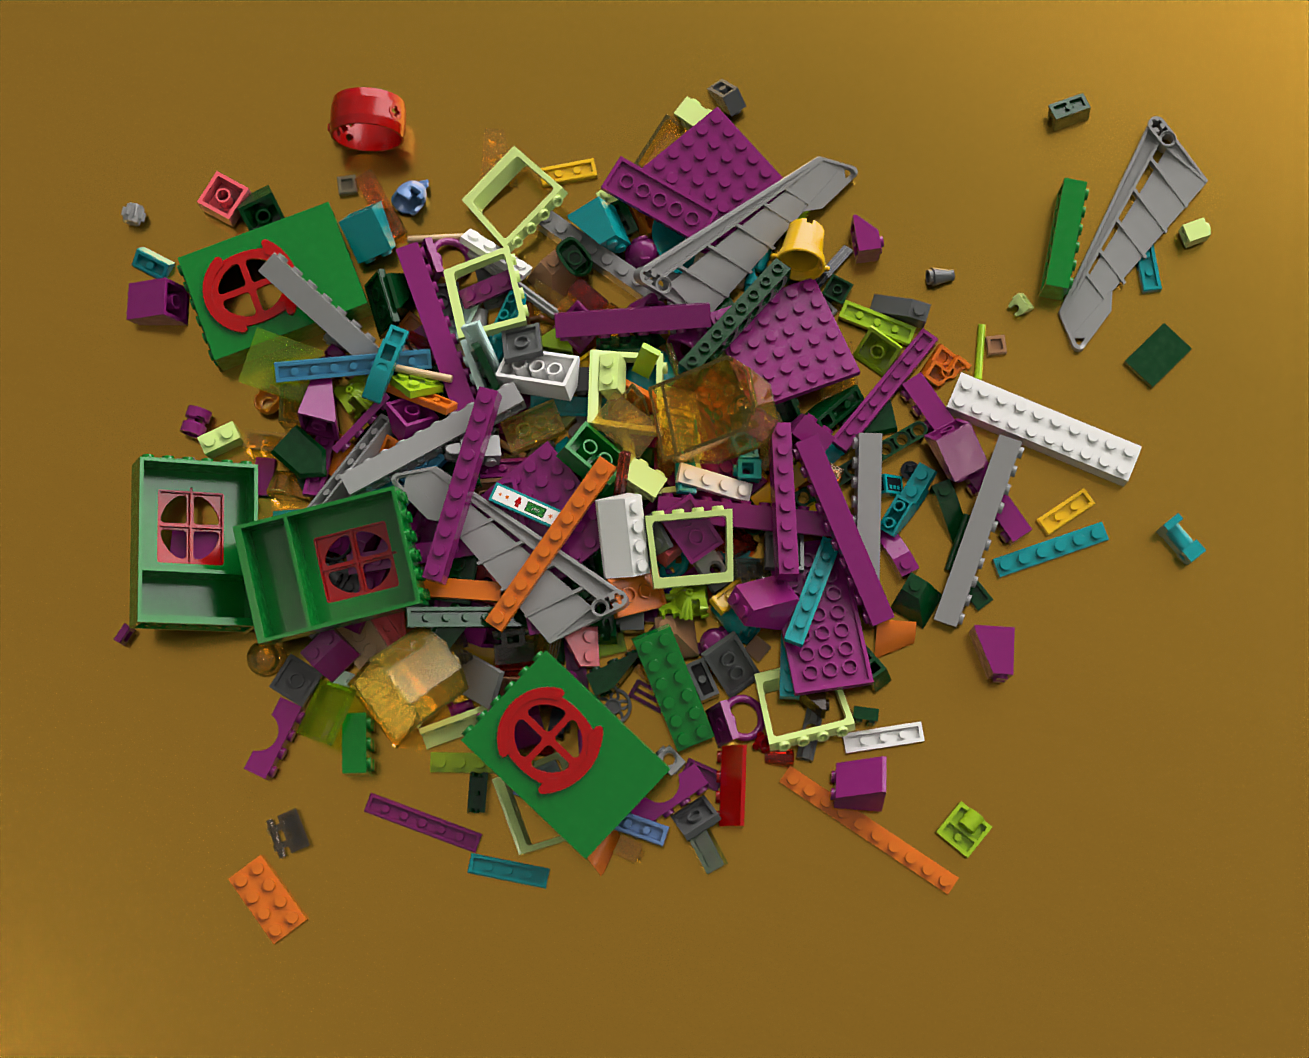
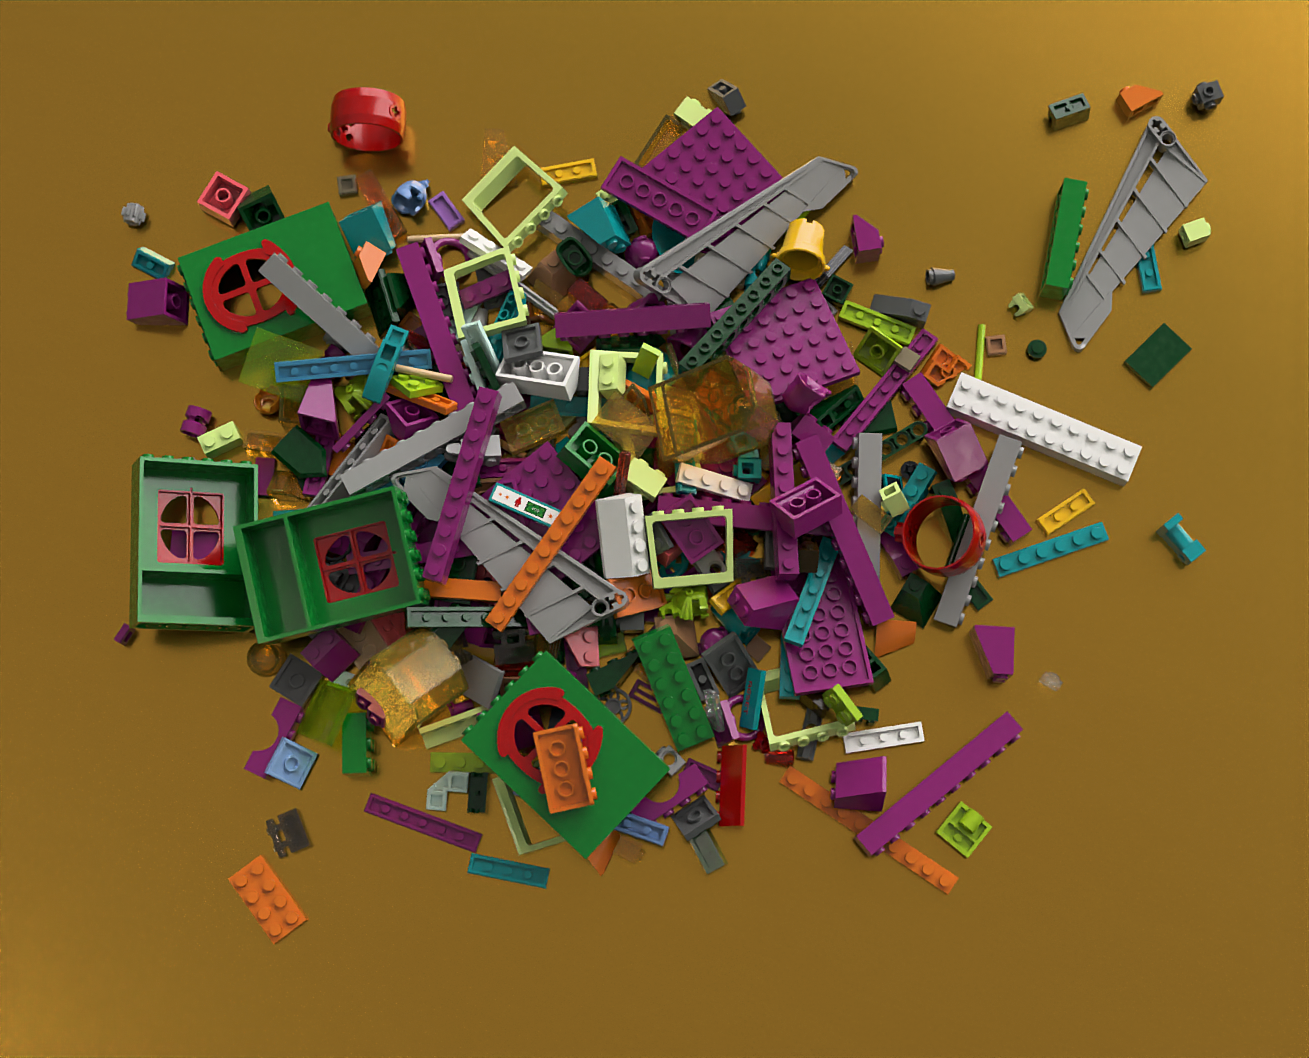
none -> light blue tile [264,736,318,790]
none -> orange slope [353,241,386,290]
none -> slope [356,687,386,729]
none -> light aqua tile [426,771,469,811]
none -> medium lavender tile [428,191,465,232]
none -> orange bracket [533,723,598,814]
none -> clear plate [703,688,725,732]
none -> teal tile [739,667,766,730]
none -> magenta slope [769,477,842,538]
none -> magenta piece [782,373,832,415]
none -> dark brown slope [797,534,819,573]
none -> lime plate [822,683,863,727]
none -> clear yellow tile [850,494,893,534]
none -> magenta brick [854,711,1023,857]
none -> yellowish green brick [879,482,910,517]
none -> dark tan tile [894,346,921,373]
none -> red cylinder [894,495,987,577]
none -> dark green plate [1027,340,1047,359]
none -> clear plate [1039,672,1063,691]
none -> orange slope [1116,85,1163,119]
none -> dark grey brick [1192,80,1224,110]

